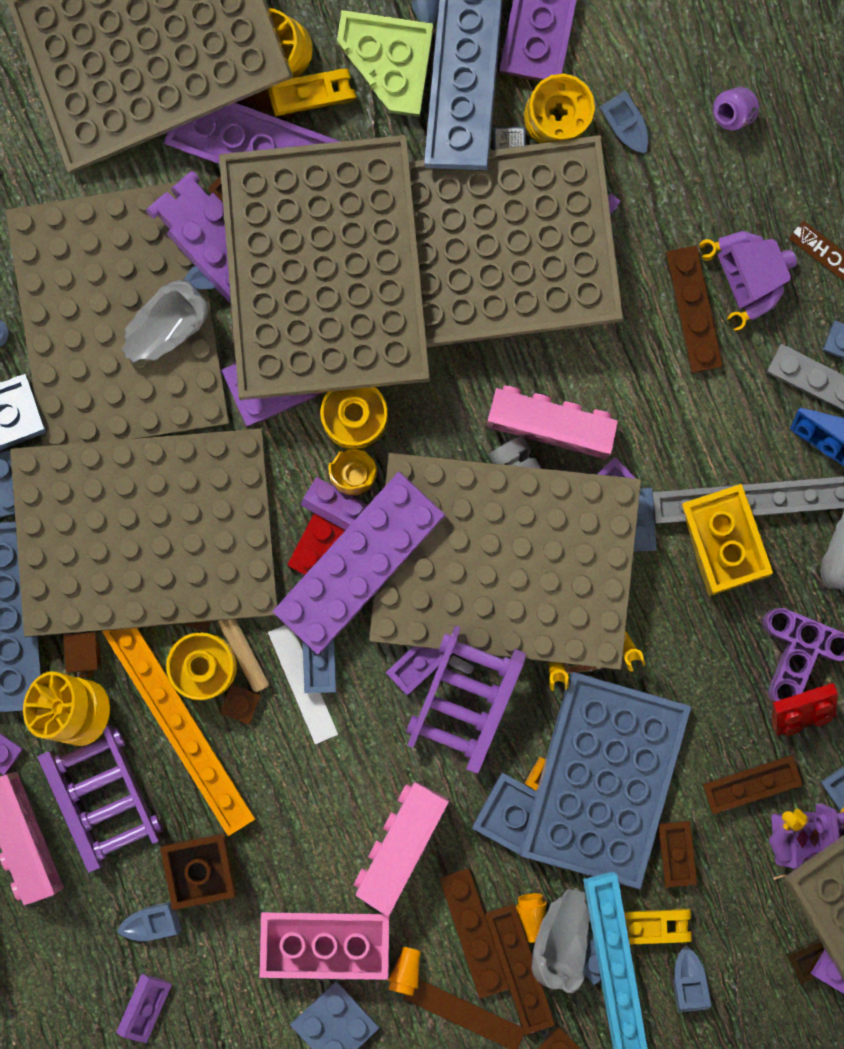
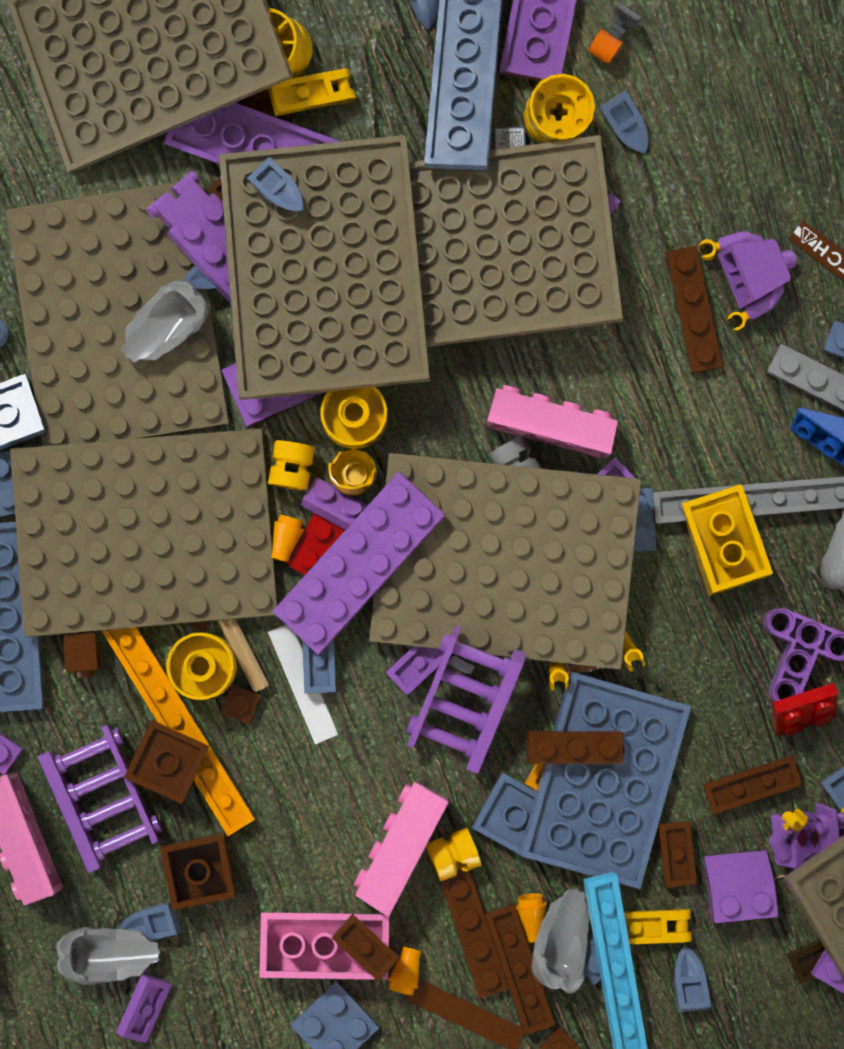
yellow wheel [23,672,110,746] -> none
yellowish green plate [337,10,433,117] -> none
medium lavender head [713,87,759,131] -> none
none -> light grey hair [57,927,161,985]
none -> reddish brown plate [124,720,209,805]
none -> sand blue plate [247,156,303,211]
none -> yellow wheel [268,440,315,491]
none -> light orange cone [271,515,304,563]
none -> reddish brown plate [331,914,400,982]
none -> yellow wheel [426,828,481,882]
none -> reddish brown plate [526,731,623,764]
none -> leg [588,1,642,65]
none -> medium lavender slope [704,850,778,923]

